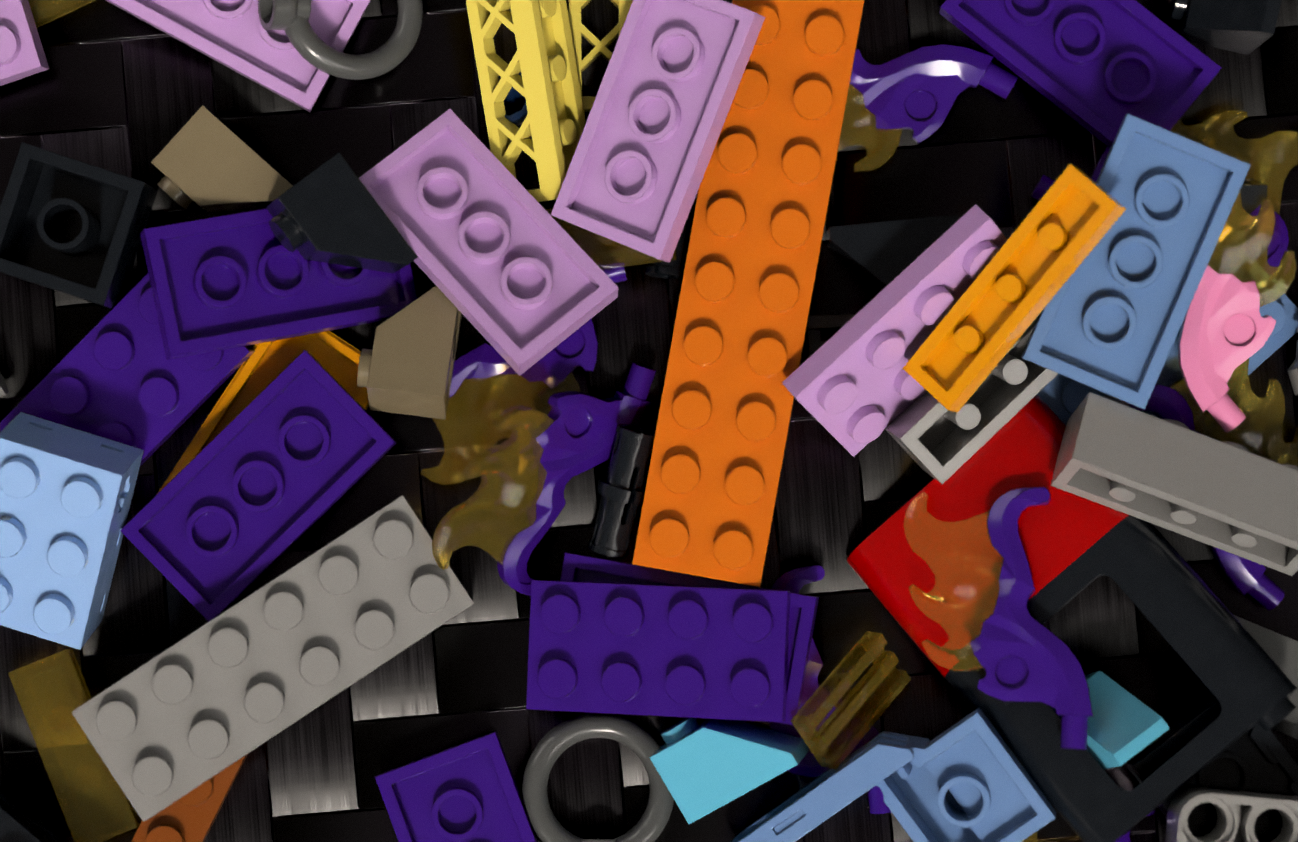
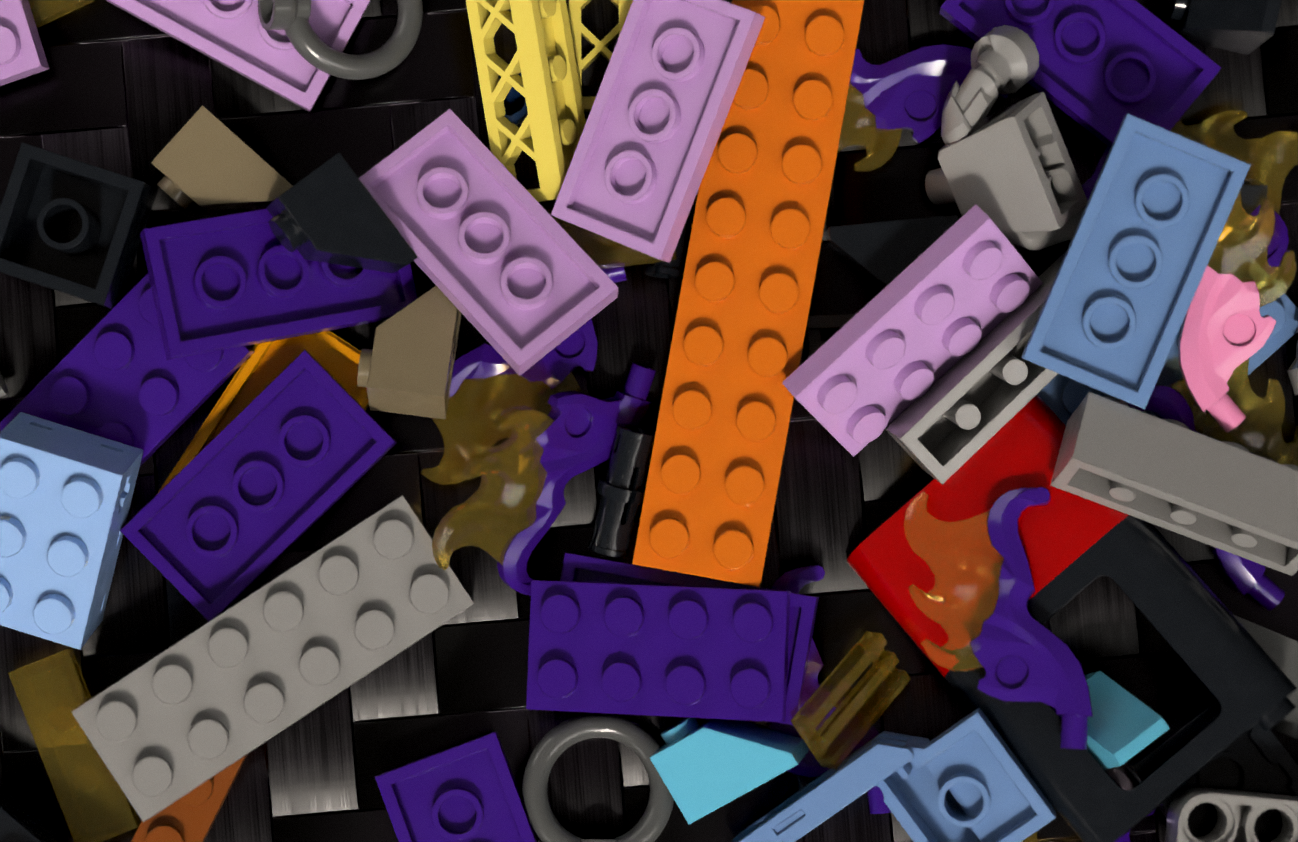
light orange plate [903,164,1126,413] -> none
none -> light grey torso [925,25,1088,250]

